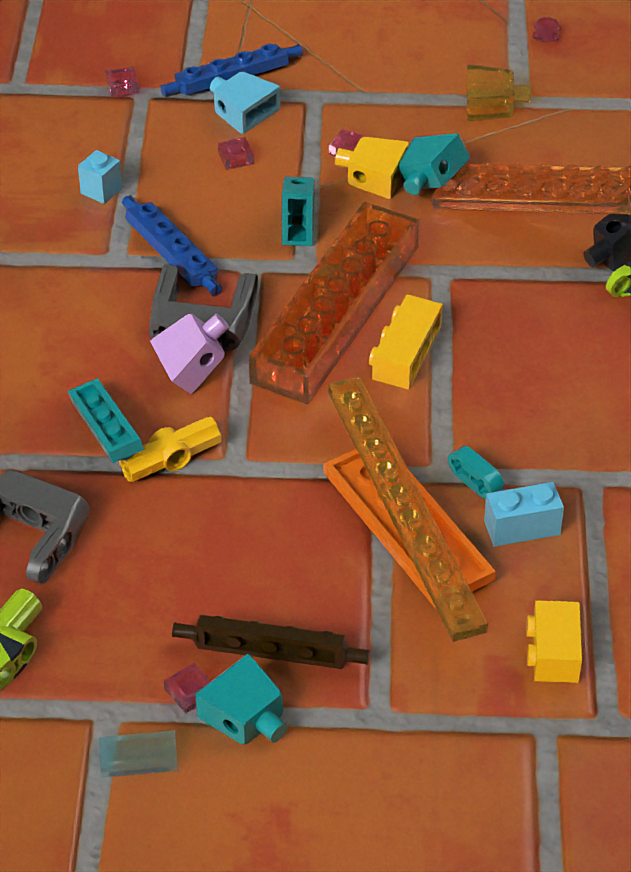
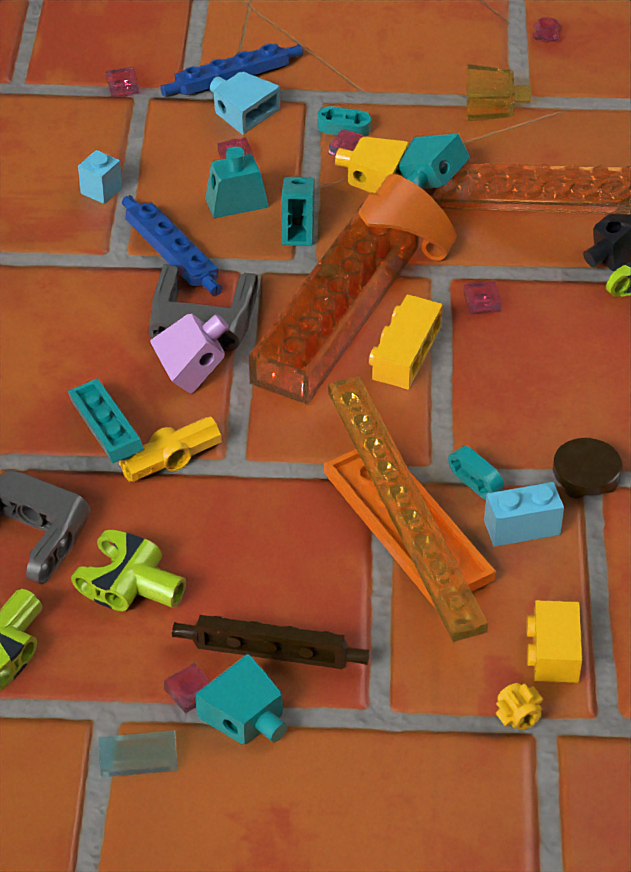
none -> lime connector [71,530,186,612]
none -> teal torso [205,147,268,219]
none -> teal beam [317,106,371,138]
none -> orange panel [358,174,457,261]
none -> clear pink plate [464,281,502,315]
none -> yellow gear [496,683,544,730]
none -> dark brown tile [553,438,622,499]

